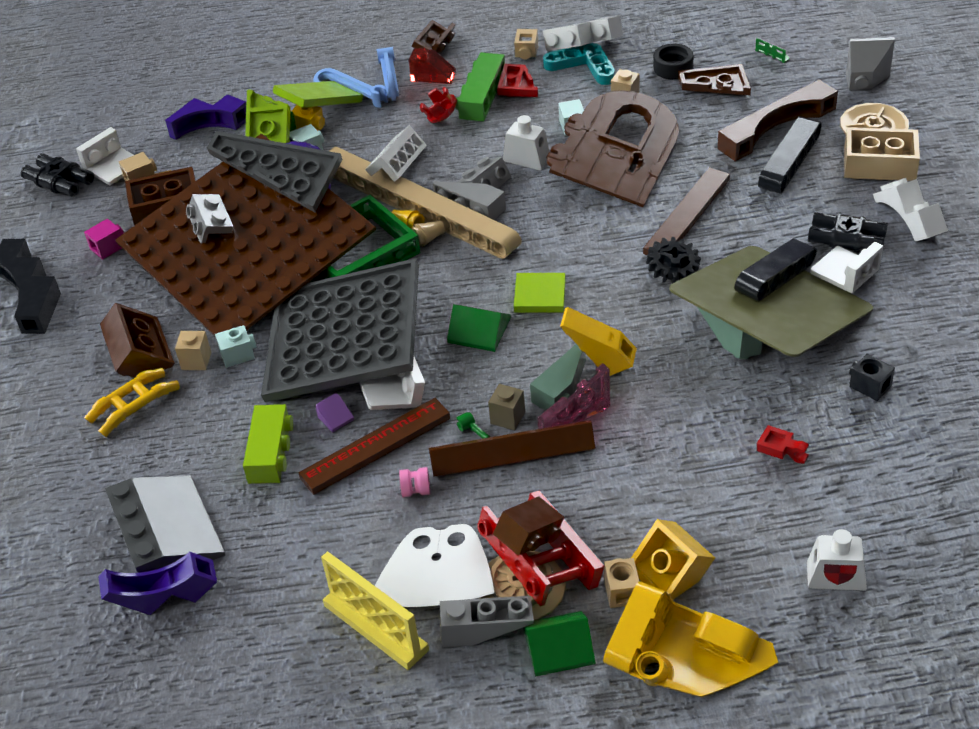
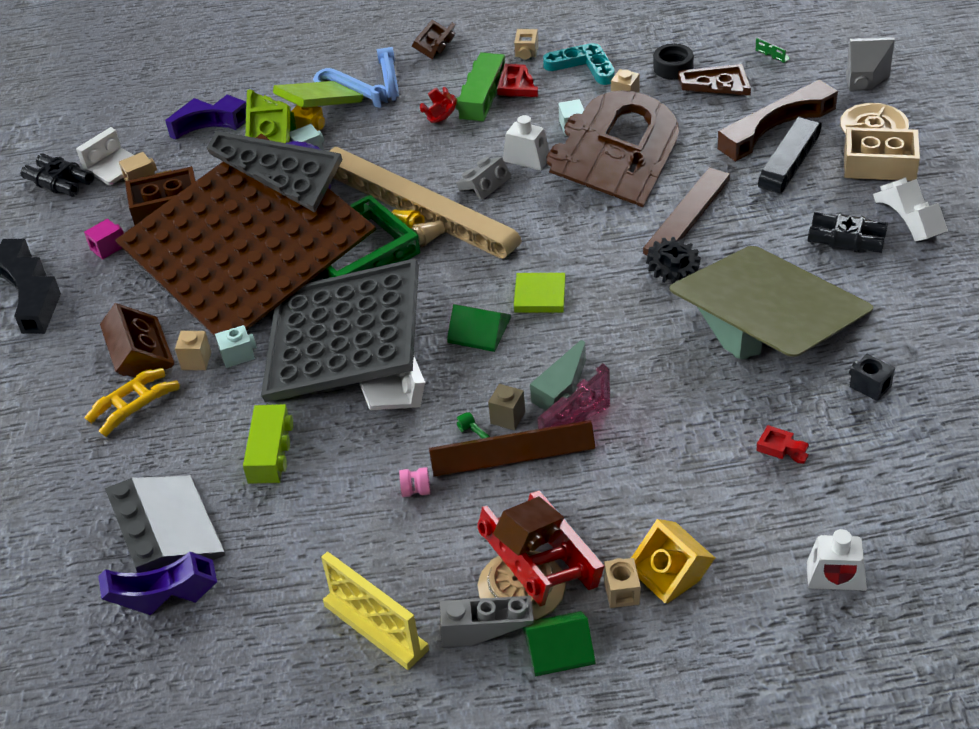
light grey bracket [186,194,233,243] -> none
reddish brown tile [298,398,451,495] -> none
medium lavender slope [315,393,354,433] -> none
white fence [365,125,426,182] -> none
white piece [375,524,495,607] -> none
clear red slope [408,48,456,84] -> none
light grey slope [433,181,506,220] -> none
white arch [542,15,623,51] -> none
yellow slope [560,307,637,377] -> none
yellow panel [603,581,779,697] -> none
black beam [734,238,817,301] -> none
white bracket [810,242,883,293] -> none

